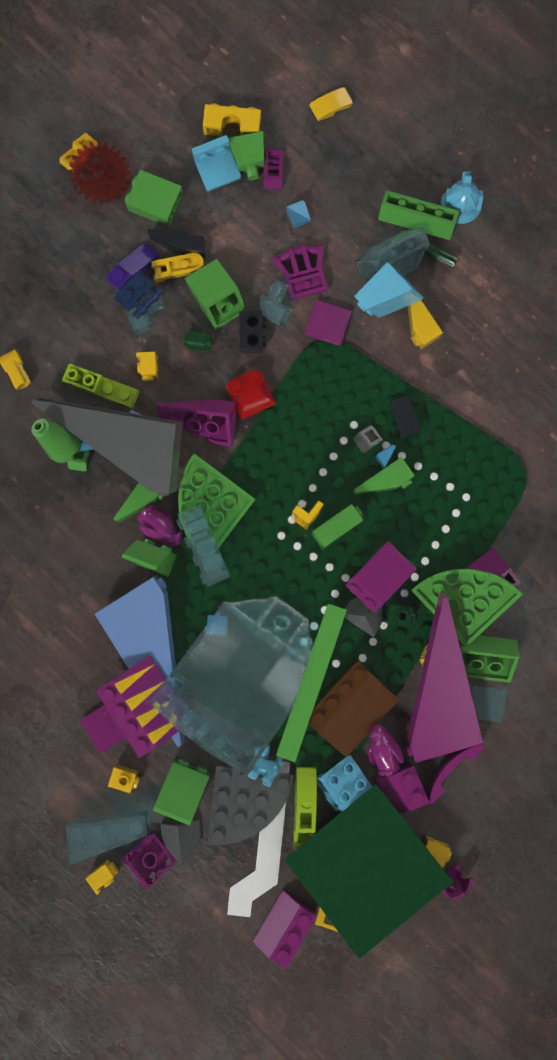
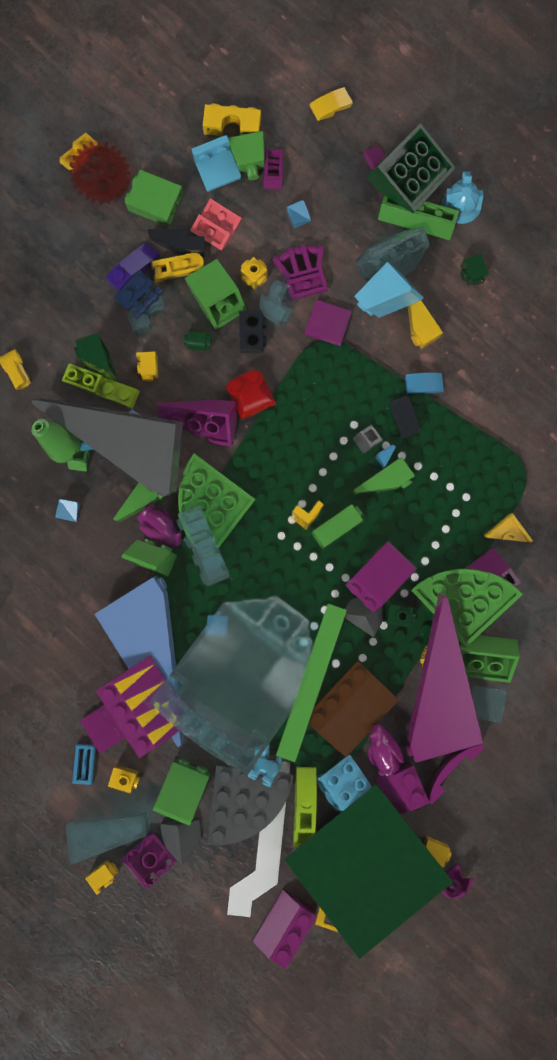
dark green axle [420,241,458,267] -> none
none -> dark azure slope [55,499,81,522]
none -> dark azure tile [72,743,96,785]
none -> dark green slope [74,333,119,383]
none -> coral slope [190,198,243,251]
none -> yellow brick [240,257,268,290]
none -> magenta slope [363,146,385,170]
none -> dark green slope [366,123,456,213]
none -> dark azure slope [405,373,444,395]
none -> dark green brick [460,253,489,286]
none -> yellow tile [484,513,533,543]

